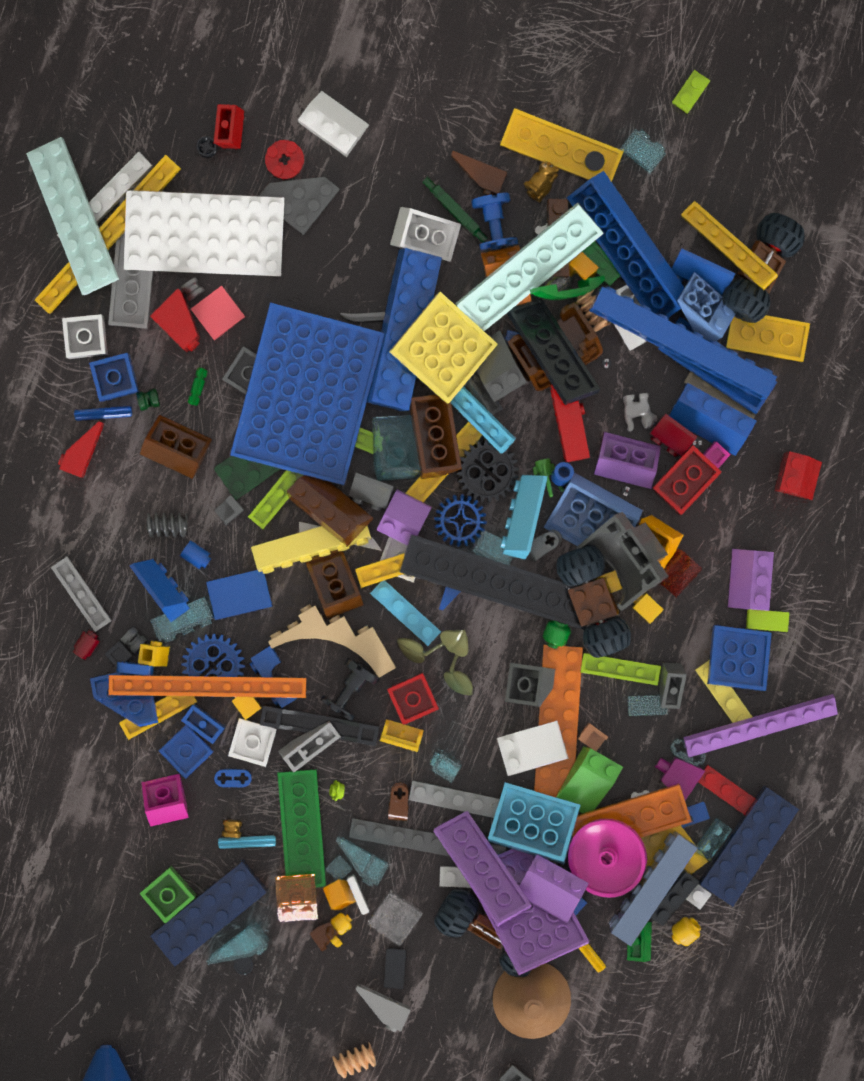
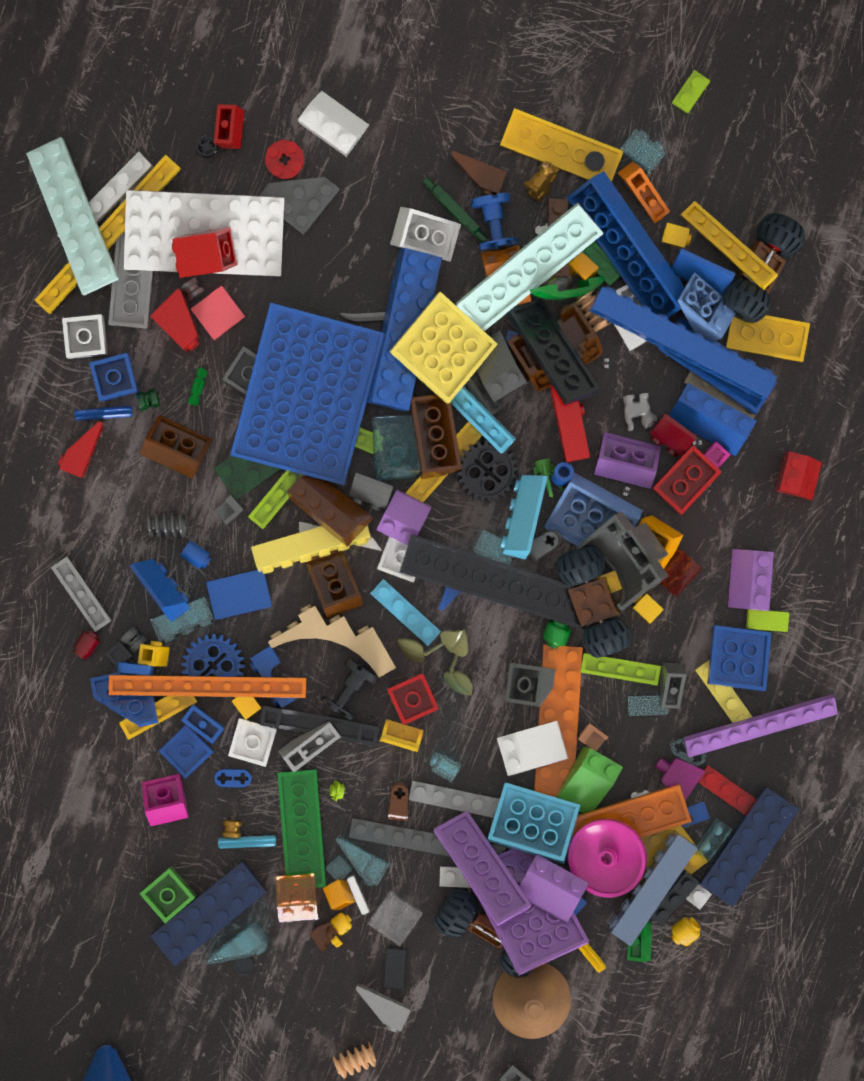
yellow plate [355,553,405,588] -> none
blue gear [434,494,487,547] -> none
none -> red slope [172,227,238,278]
none -> orange slope [617,161,670,223]
none -> yellow brick [661,223,692,249]

